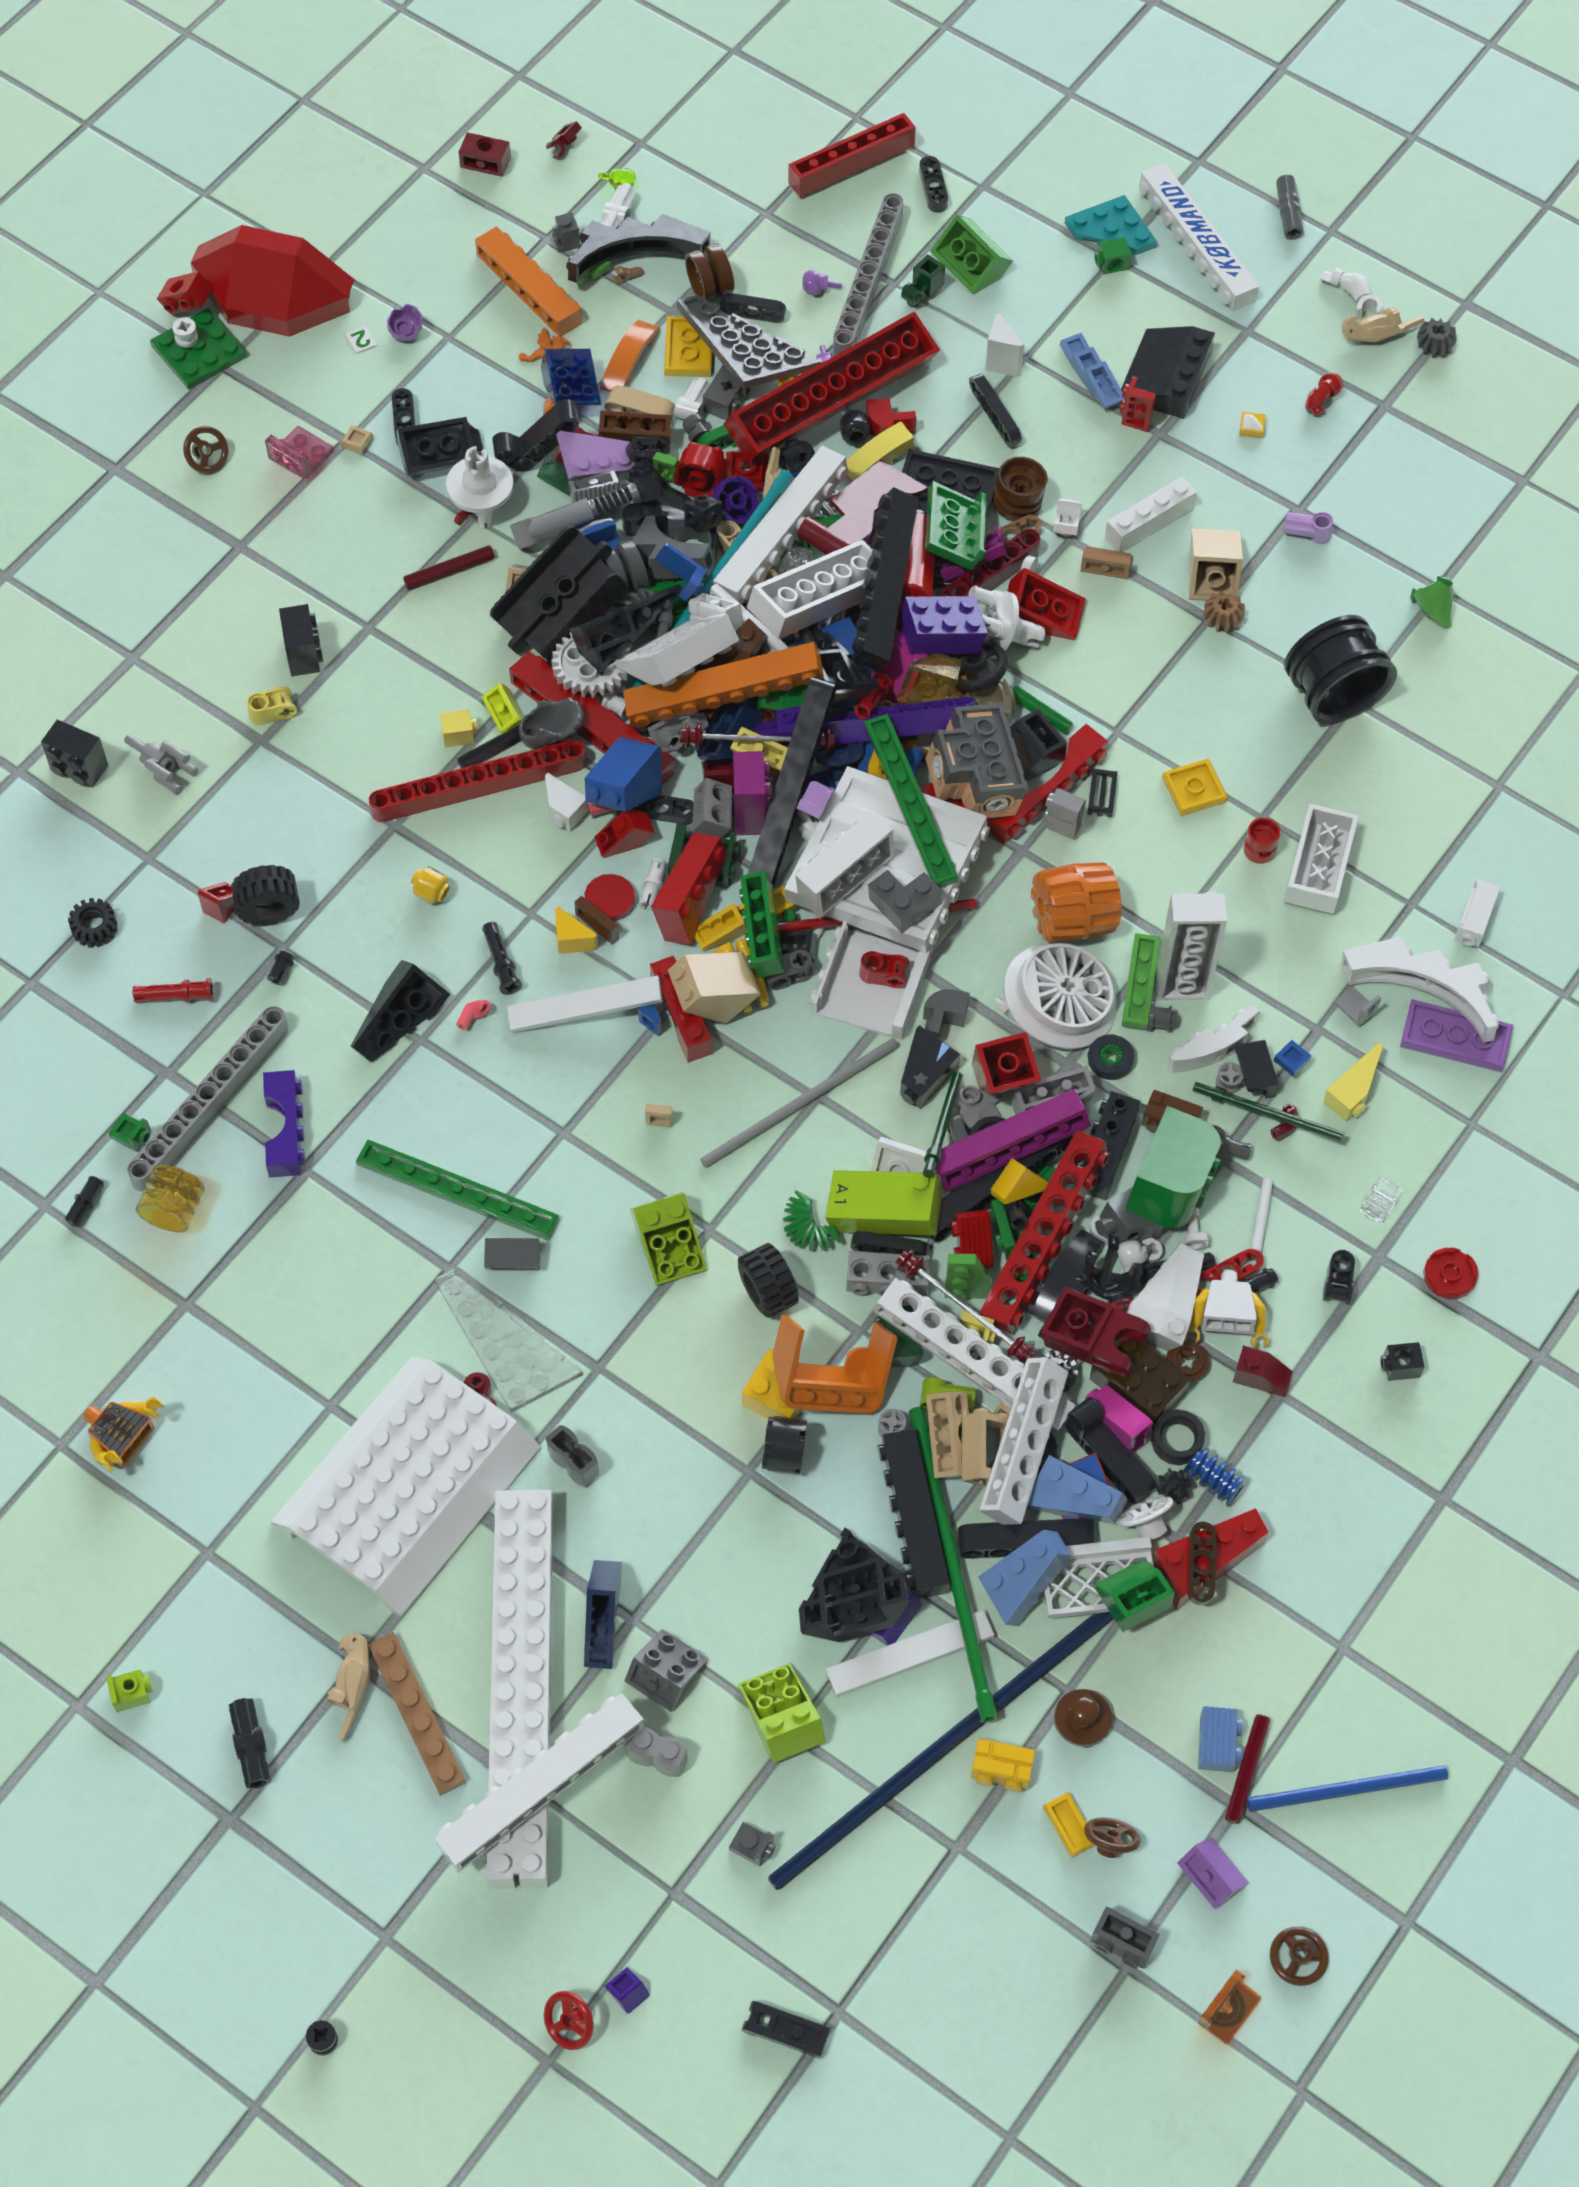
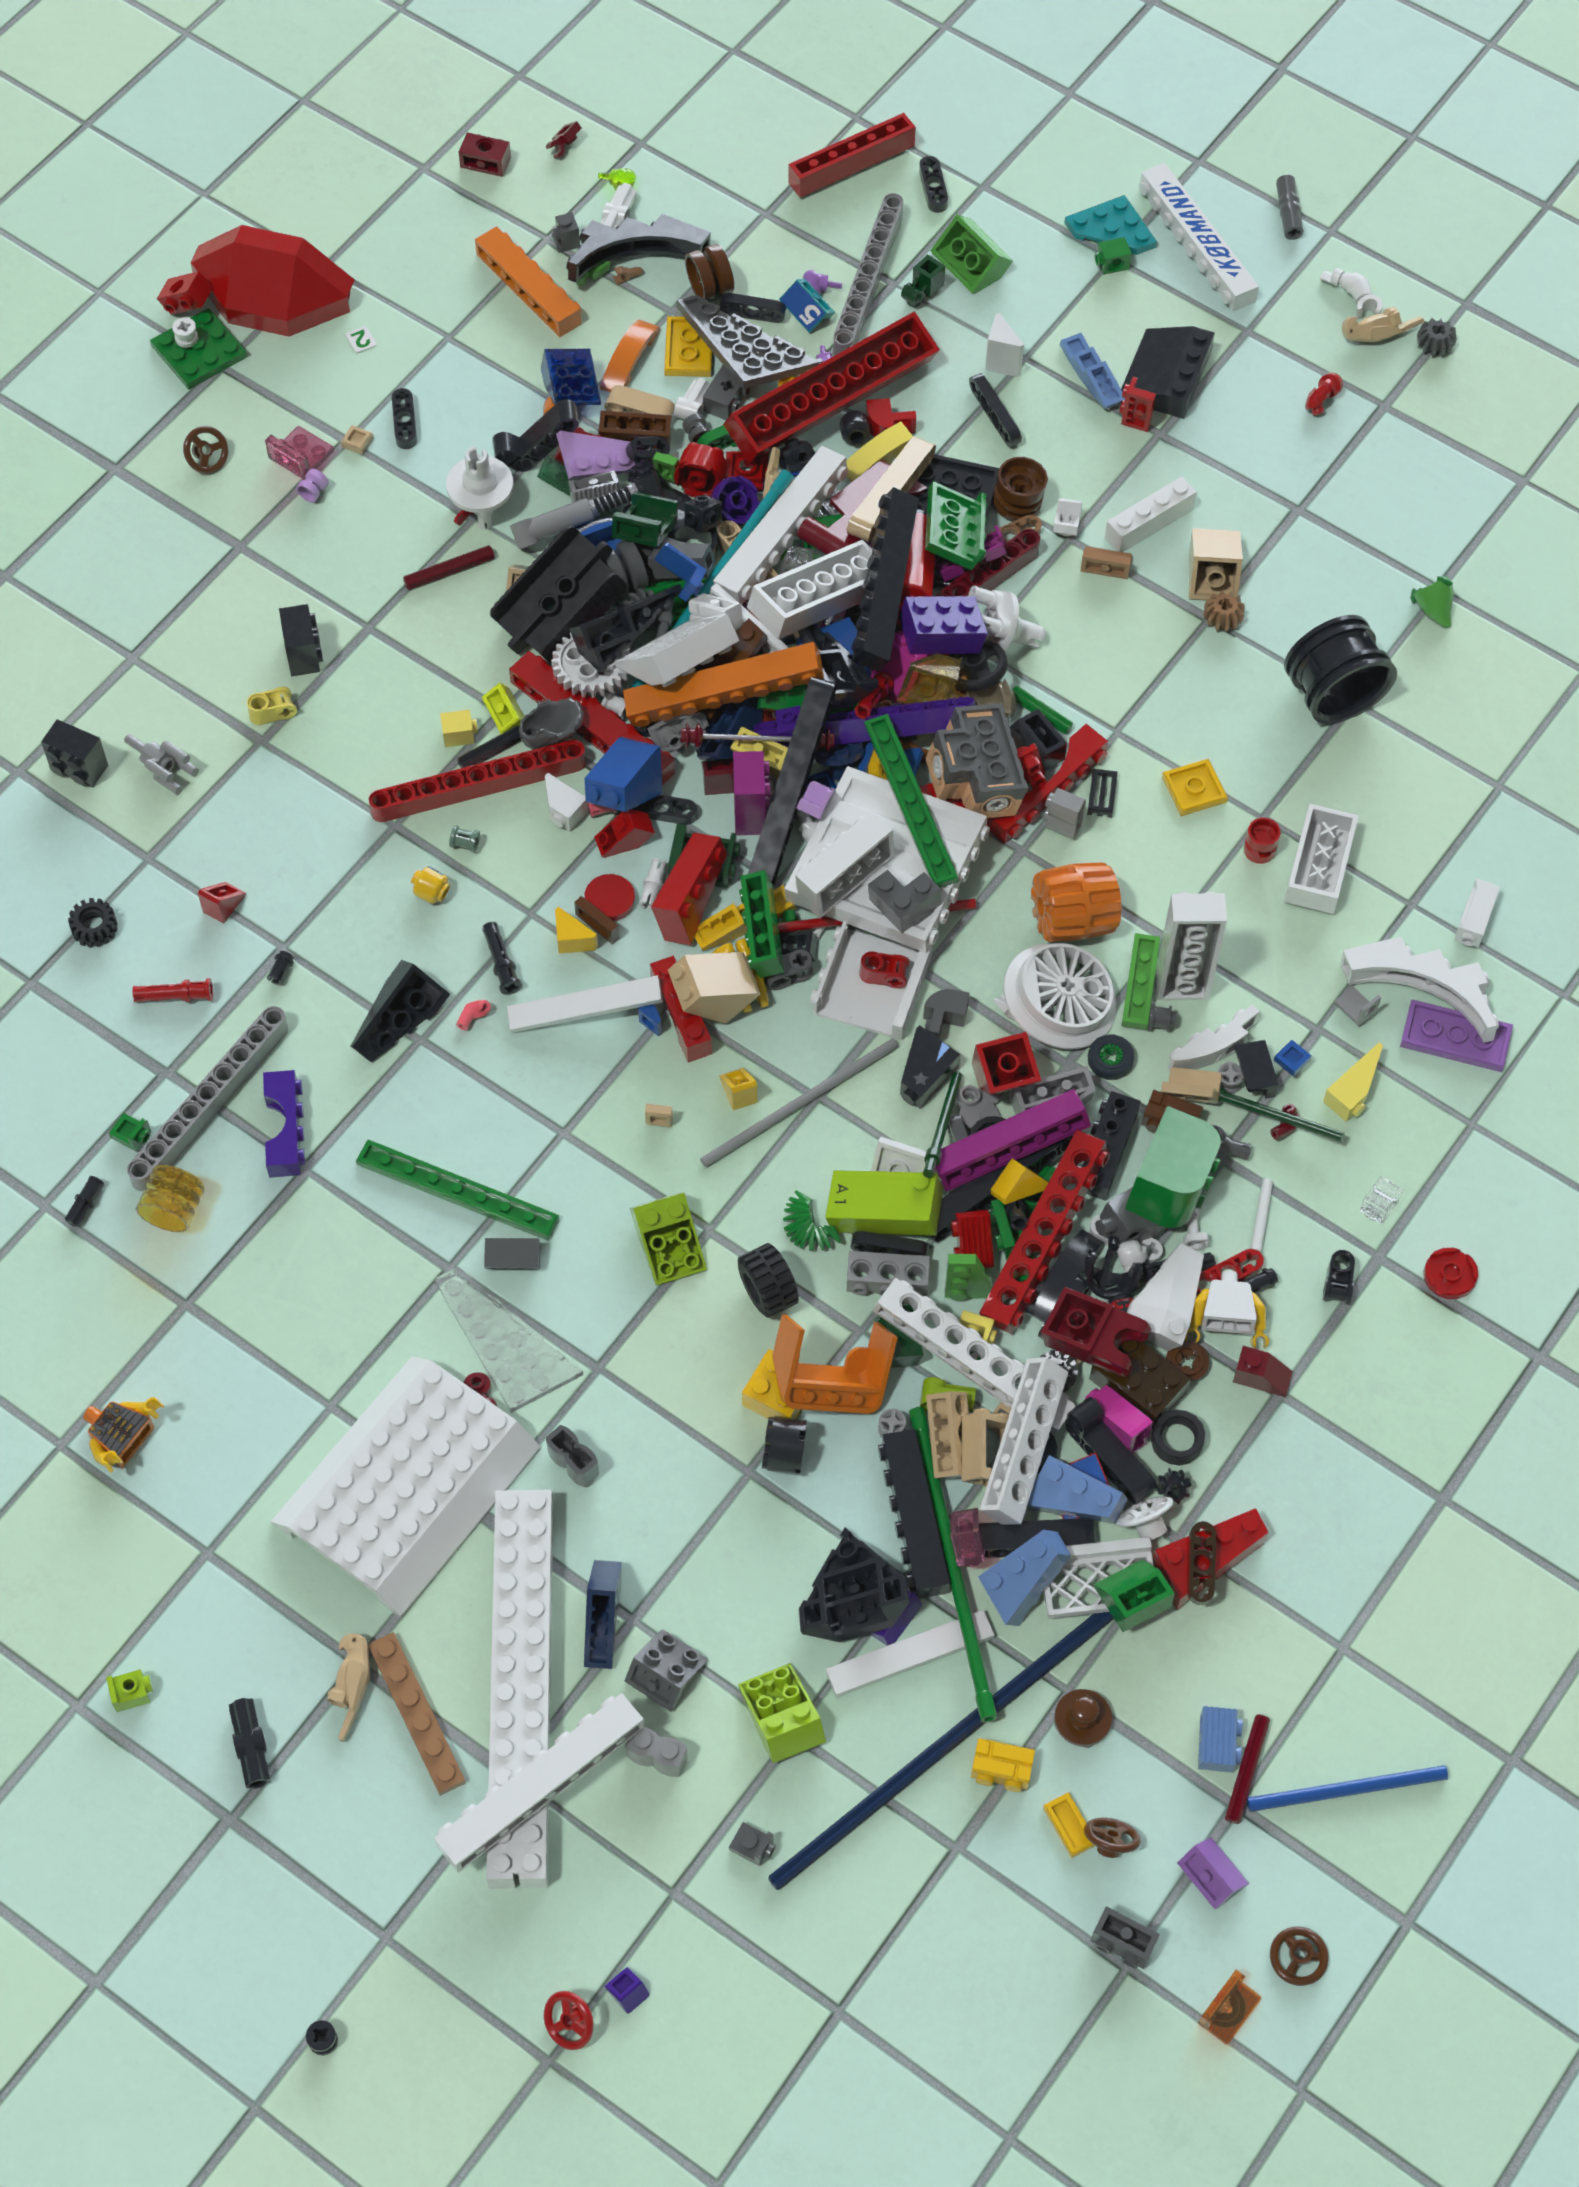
black tyre [231,865,300,925] -> none
medium lavender hair [387,304,422,341] -> none
black slope [396,417,483,478] -> none
orange piece [518,328,571,372] -> none
light grey brick [692,778,734,838] -> none
black plate [741,2001,830,2059] -> none
axle [896,1249,1036,1364] -> none
red slope [1007,568,1086,640] -> none
white tile [1020,555,1038,573] -> none
blue piece [1183,1447,1245,1507] -> none
tile [1239,411,1266,438] -> none
lavender piece [1284,512,1333,544] -> none
black brick [1380,1342,1425,1381] -> none
none -> lavender wheel [296,469,329,503]
none -> sand green bush [449,825,480,853]
none -> dark green panel [612,492,678,547]
none -> yellow slope [719,1067,757,1111]
none -> panel [779,279,835,333]
none -> beam [847,436,936,542]
none -> clear pink slope [951,1508,985,1567]
none -> red hips [1017,743,1046,790]
none -> tan panel [1161,1067,1222,1104]

